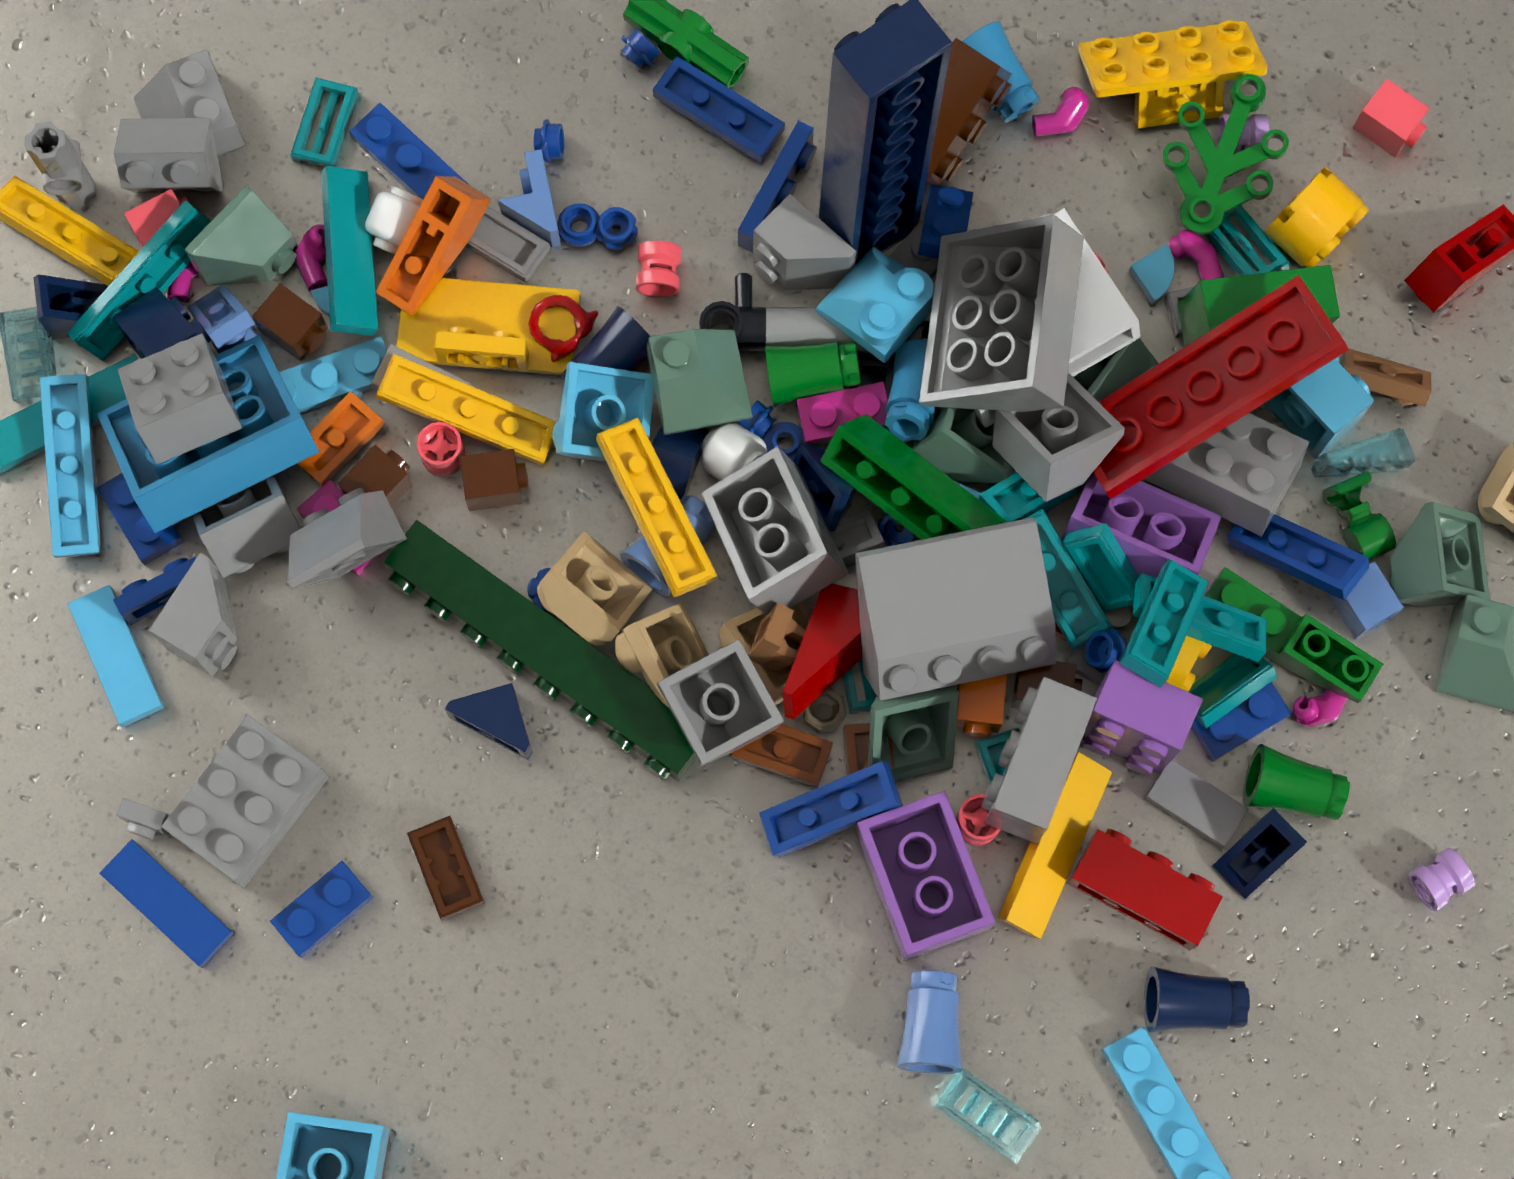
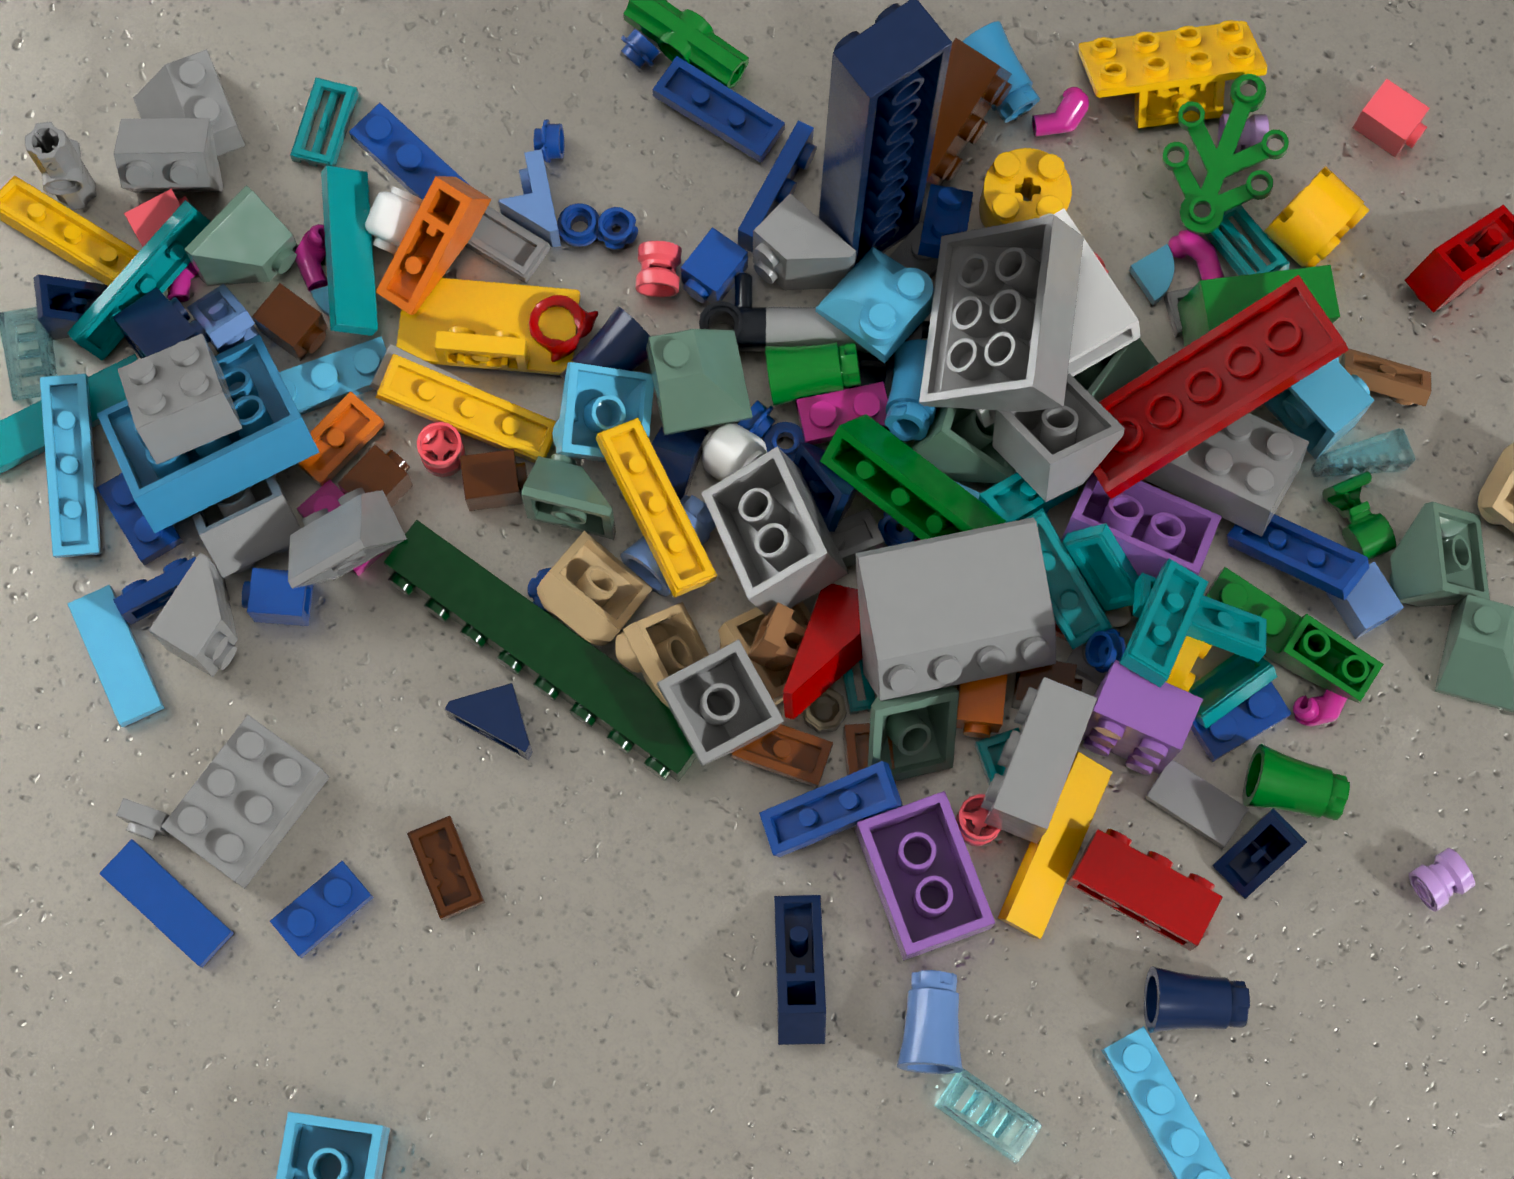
none -> blue brick [242,568,314,626]
none -> sand green slope [521,454,616,540]
none -> blue brick [681,227,748,303]
none -> dark blue slope [774,895,826,1045]
none -> yellow brick [979,148,1072,228]

